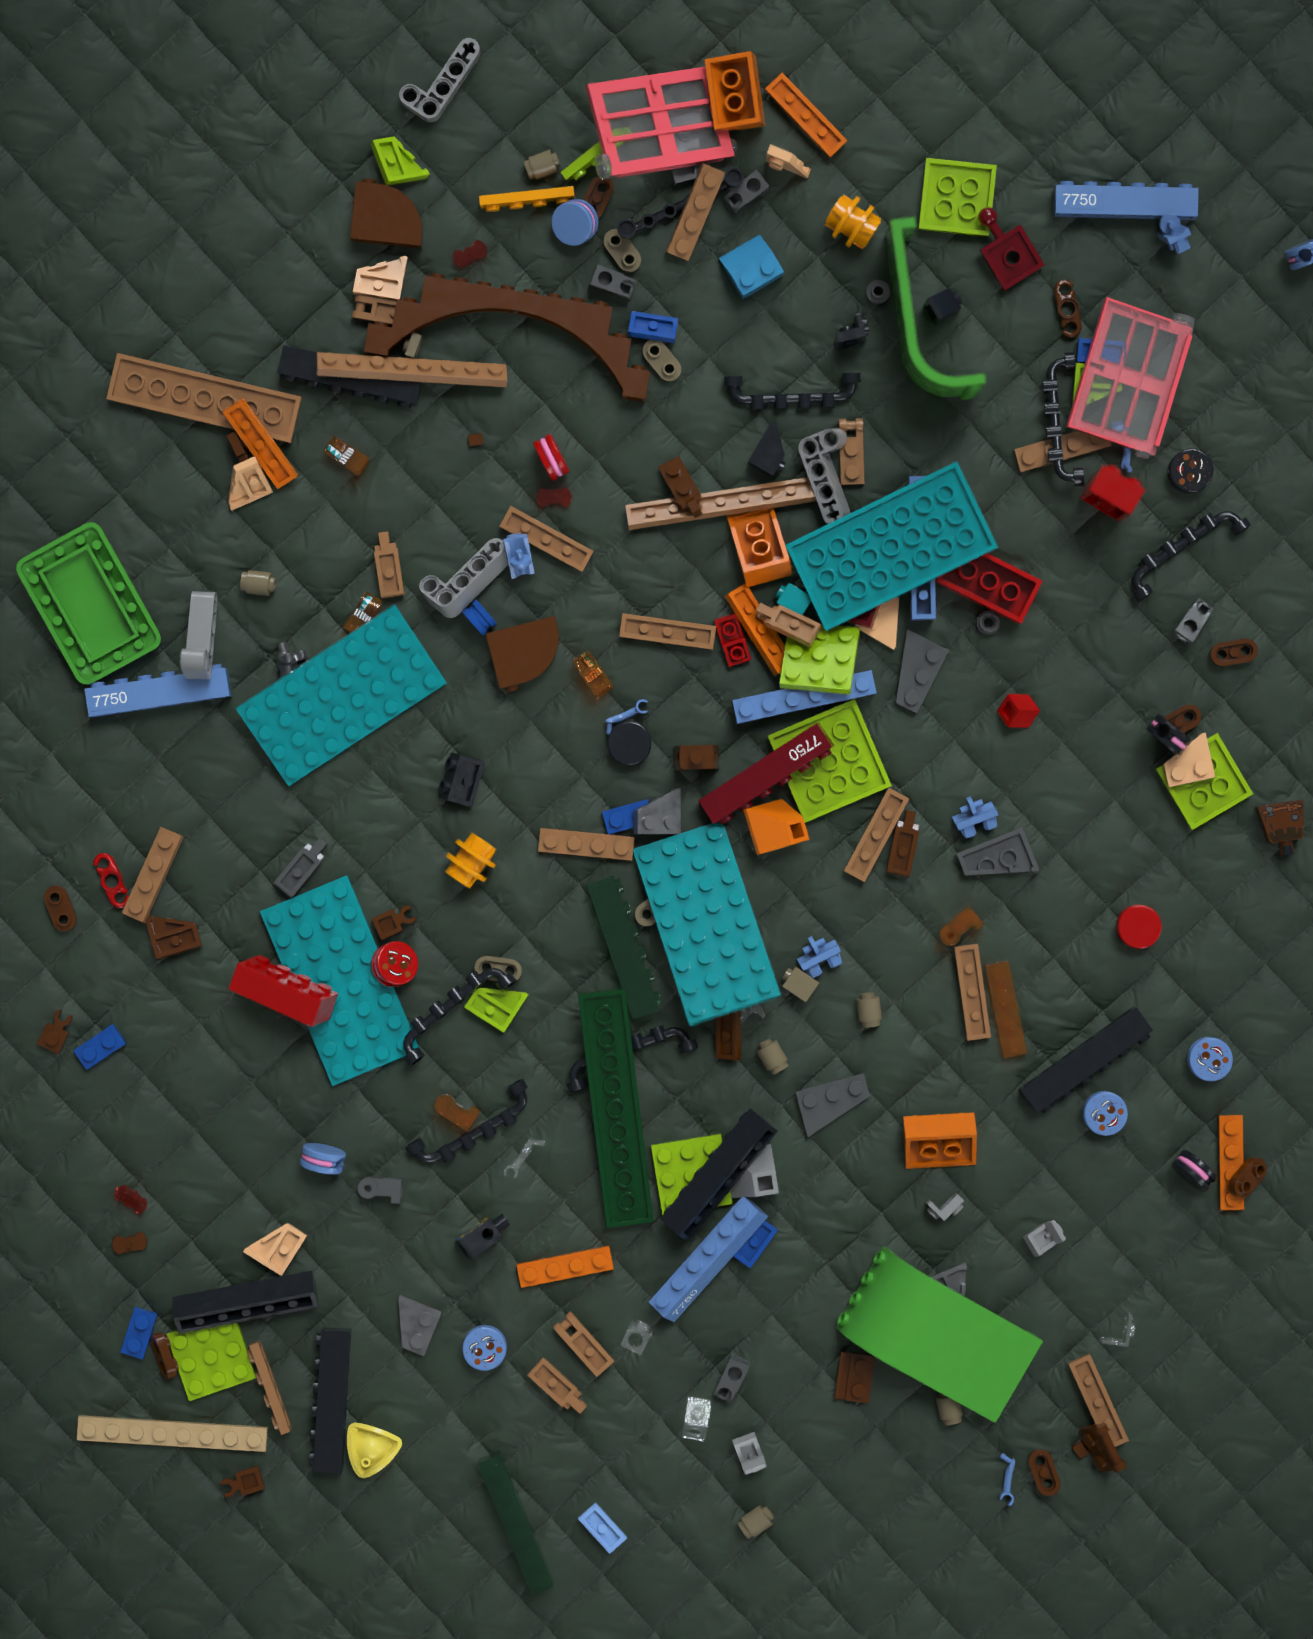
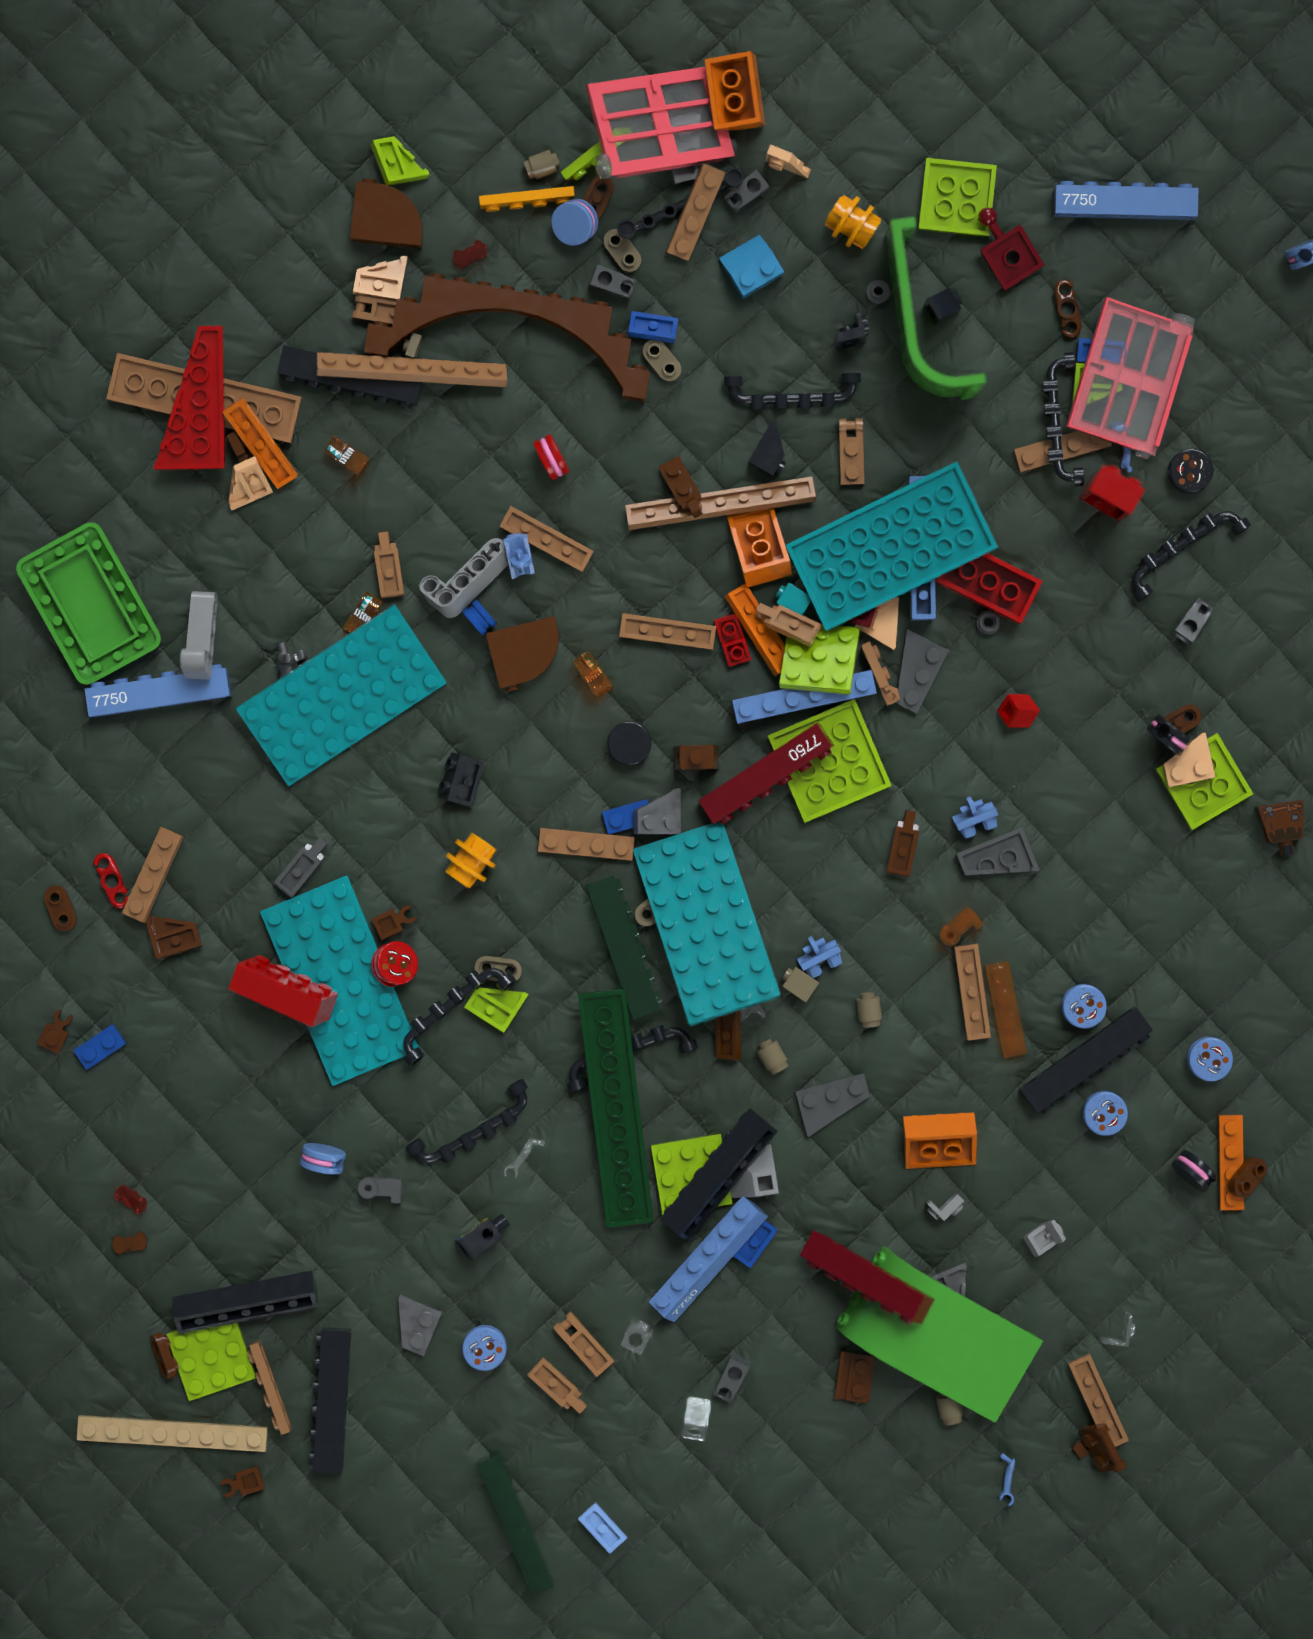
blue plate [120,1307,158,1360] -> none
dark tan brick [240,570,276,596] -> none
light nougat wing [243,1223,307,1276] -> none
light yellow hat [347,1422,402,1478] -> none
light grey beam [399,38,480,122] -> none
clear orange leg [435,1094,481,1131] -> none
reddish brown piece [468,433,484,447] -> none
orange plate [516,1245,614,1288] -> none
clear red piece [536,487,572,508] -> none
medium blue piece [605,699,648,734] -> none
light grey bracket [732,1432,767,1475] -> none
dark tan brick [738,1505,774,1539] -> none
orange slope [743,799,810,855] -> none
orange plate [765,73,848,158] -> none
light grey beam [798,428,850,524] -> none
medium nougat plate [844,788,909,882] -> none
reddish brown plate [1028,1449,1060,1496] -> none
red head [1116,905,1162,949] -> none
medium blue hips [1157,213,1191,254] -> none
reddish brown plate [1210,639,1258,666] -> none
none -> red wing [153,326,225,470]
none -> dark red brick [800,1230,935,1325]
none -> medium nougat hinge [861,641,900,706]
none -> medium blue head [1061,984,1107,1029]

